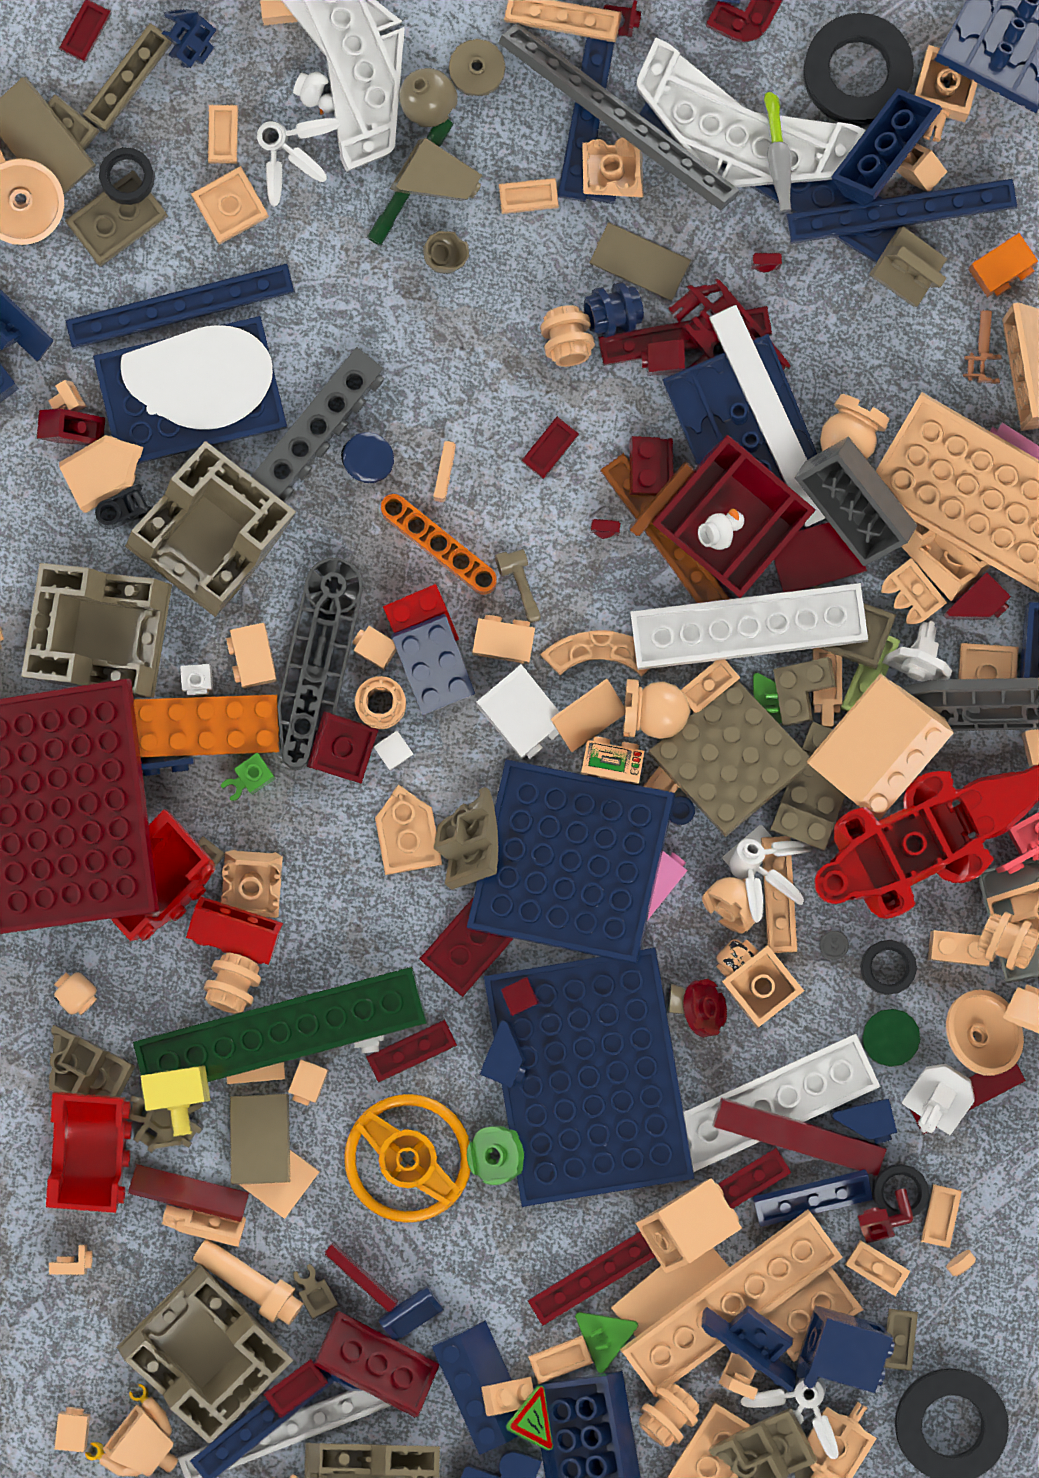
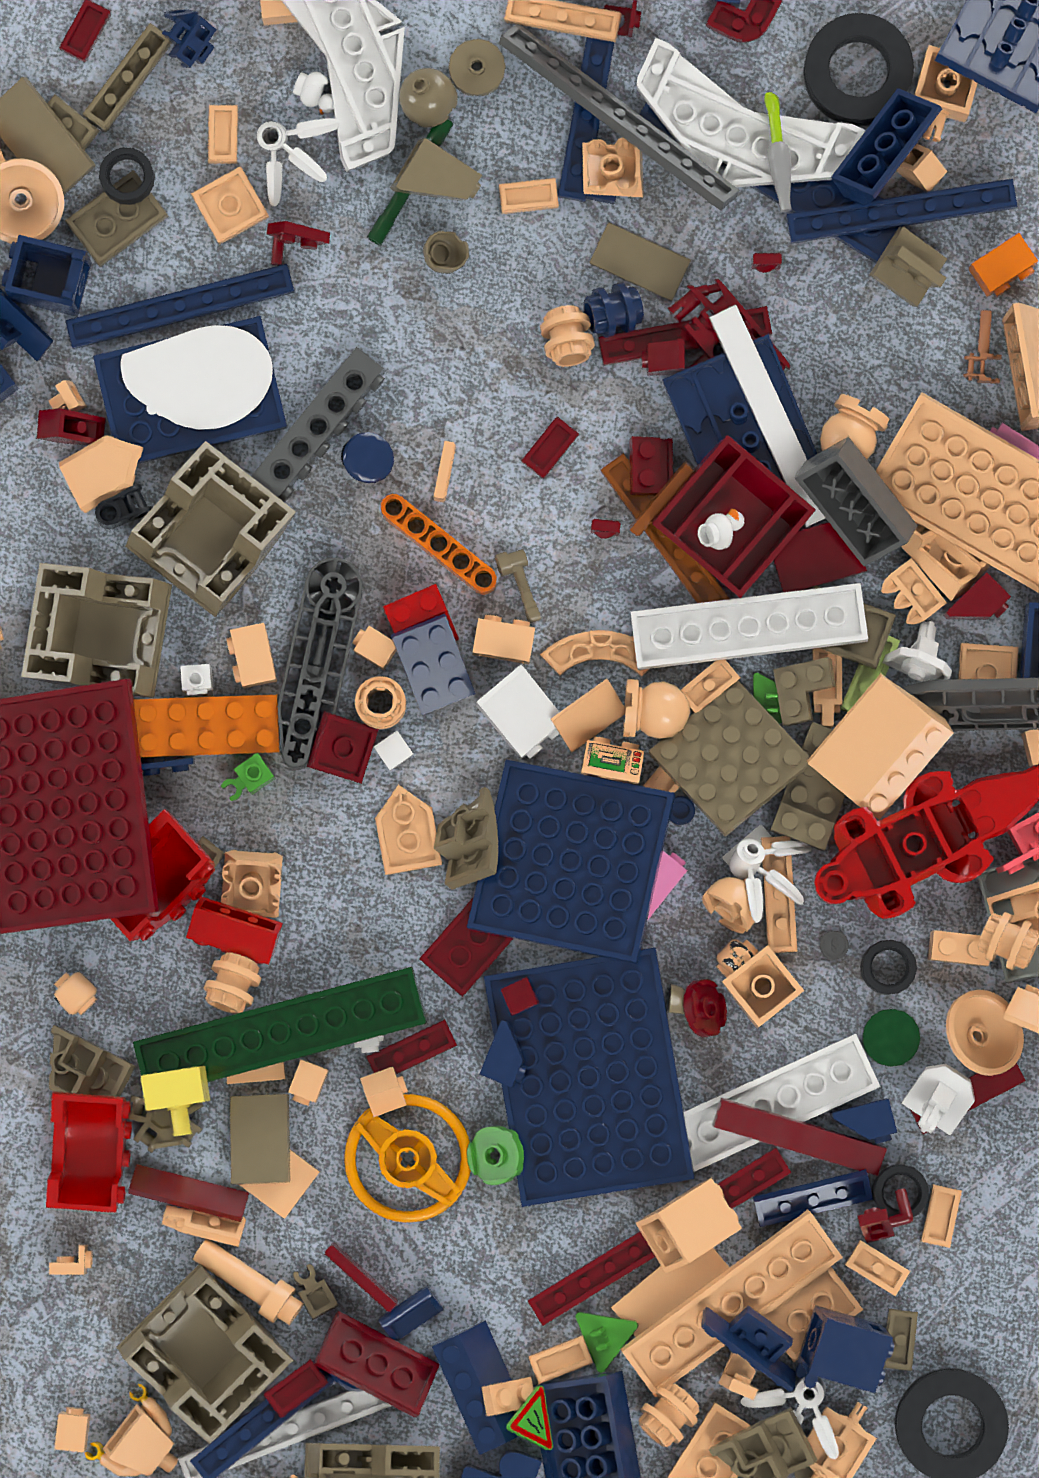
light nougat tile [946,1250,976,1276] -> none
none -> dark blue container [2,235,92,317]
none -> dark red plate [266,221,330,266]
none -> light nougat brick [360,1067,408,1117]

